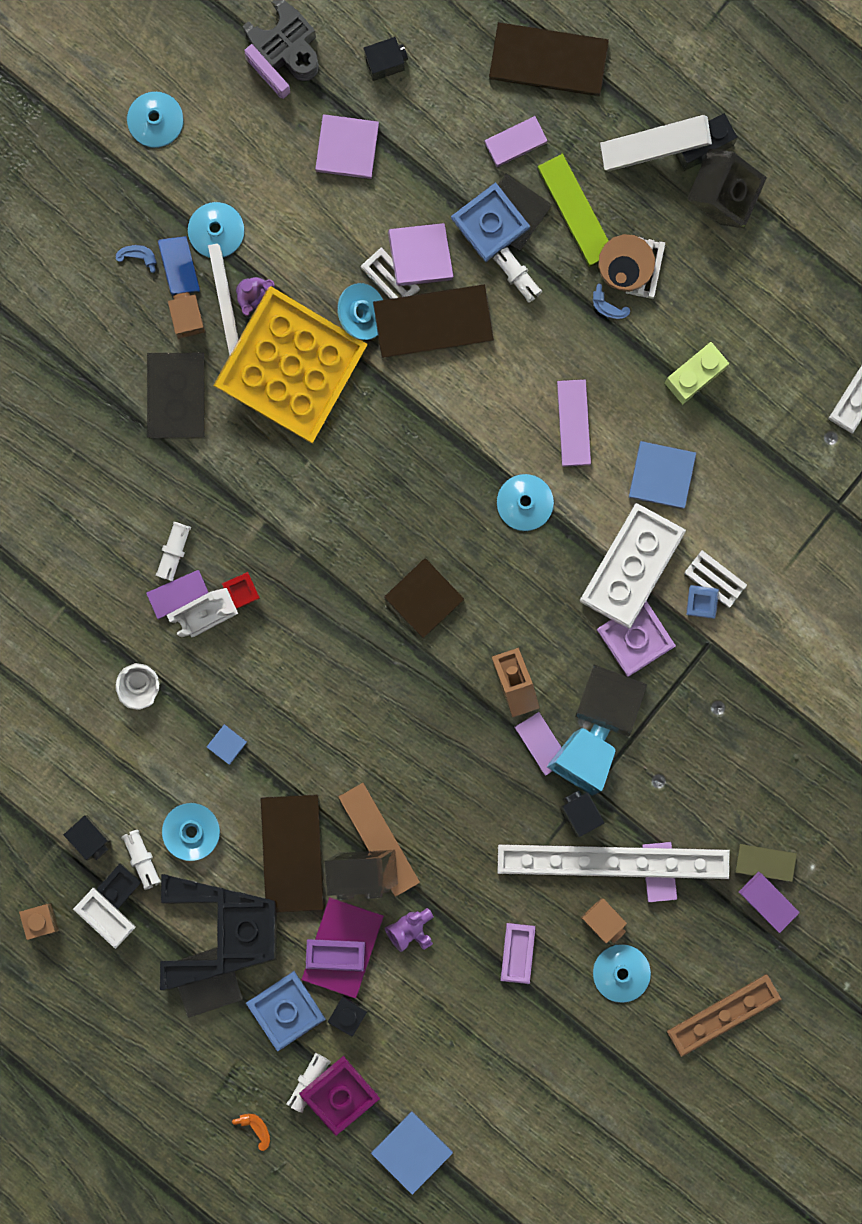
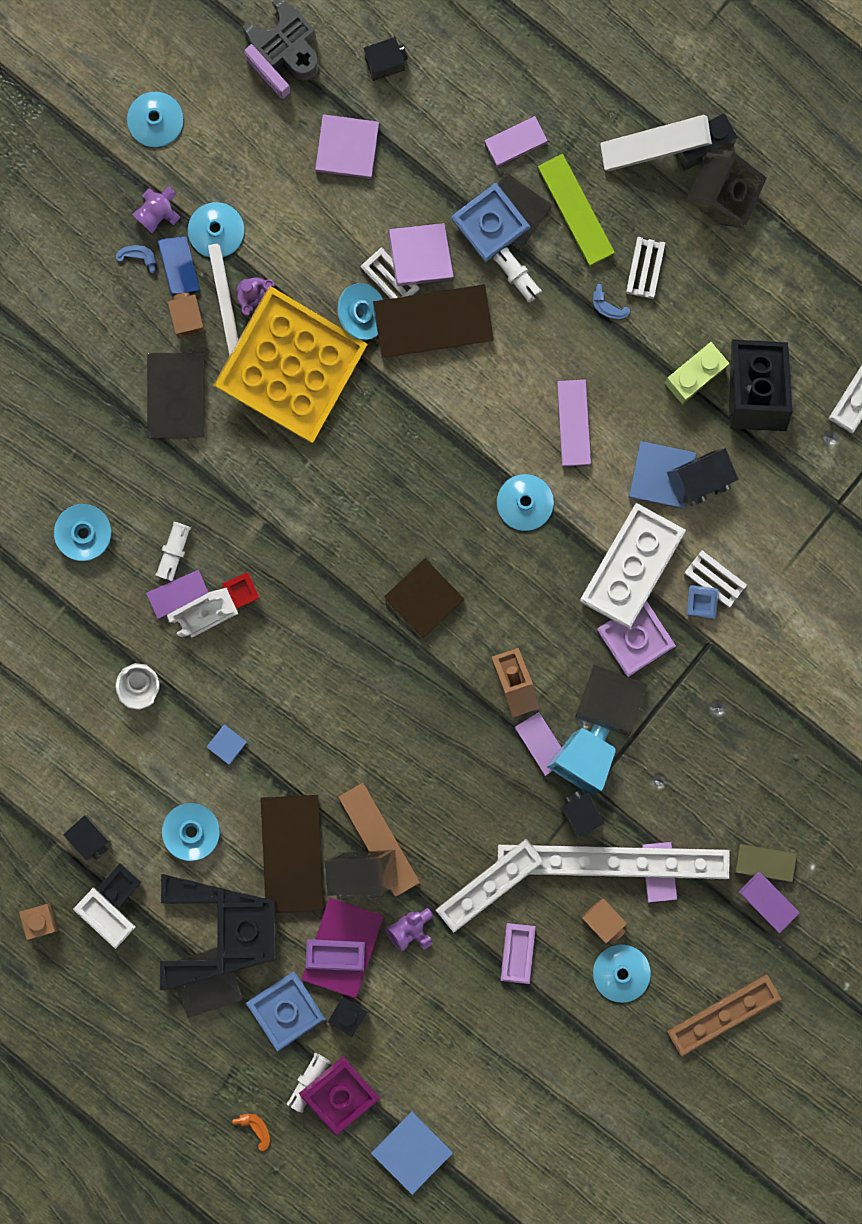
white pin [122,830,161,890] -> none
dark brown tile [489,22,609,97] -> none
medium nougat tile [598,234,655,292] -> none
none -> medium azure dish [54,504,111,561]
none -> medium lavender piece [132,186,180,233]
none -> white tile [436,839,544,933]
none -> black brick [667,448,739,506]
none -> black slope [729,339,793,431]

